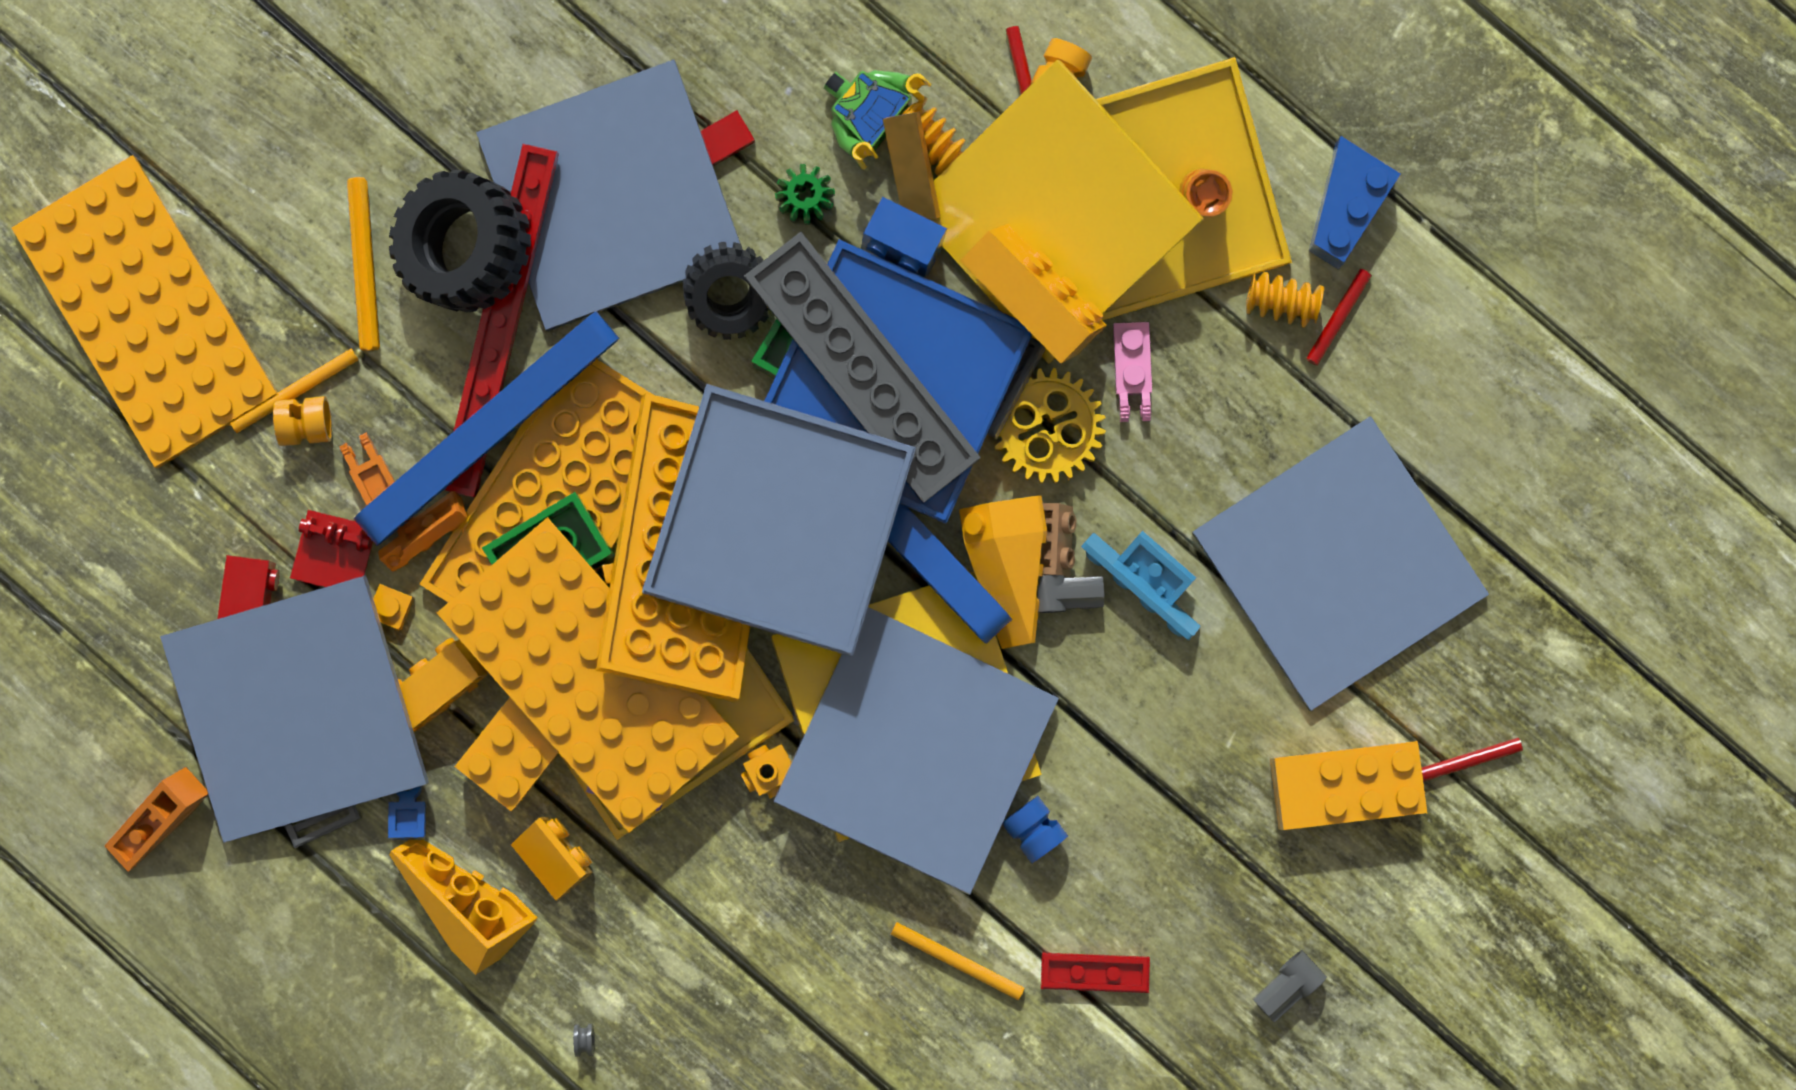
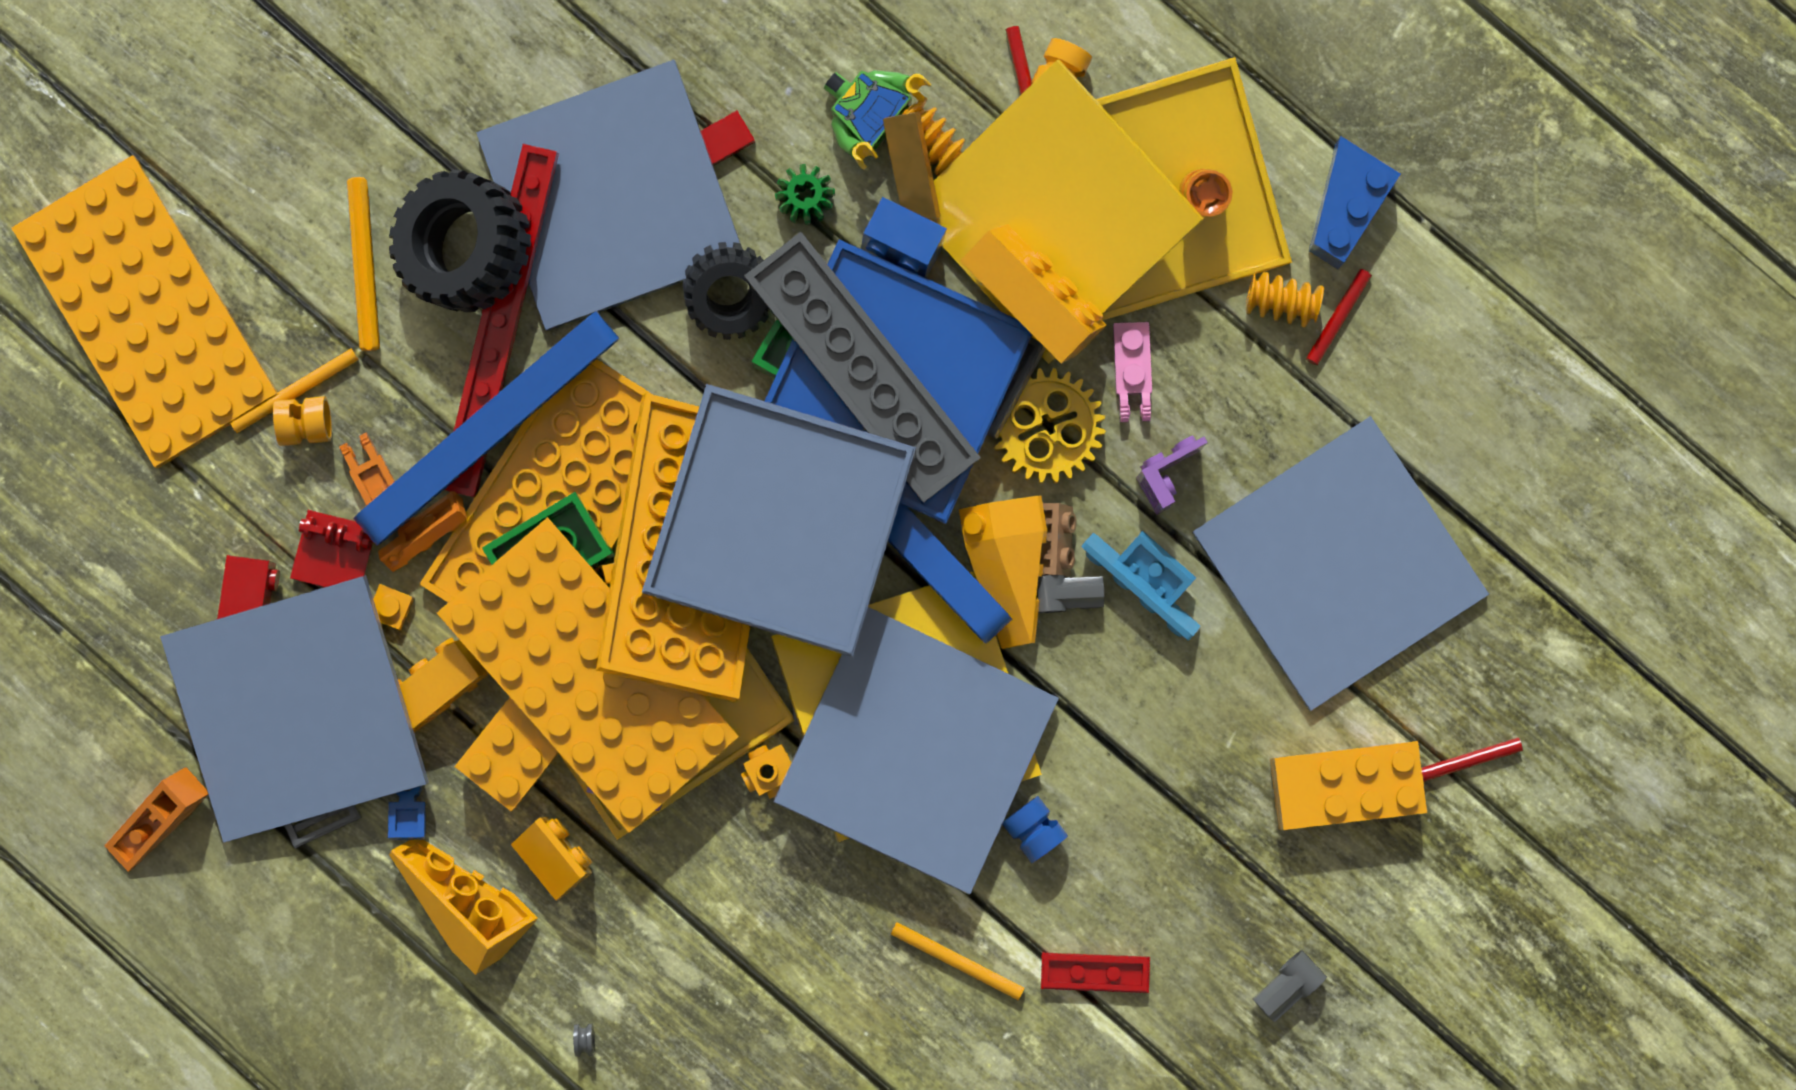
none -> medium lavender bracket [1136,435,1208,515]

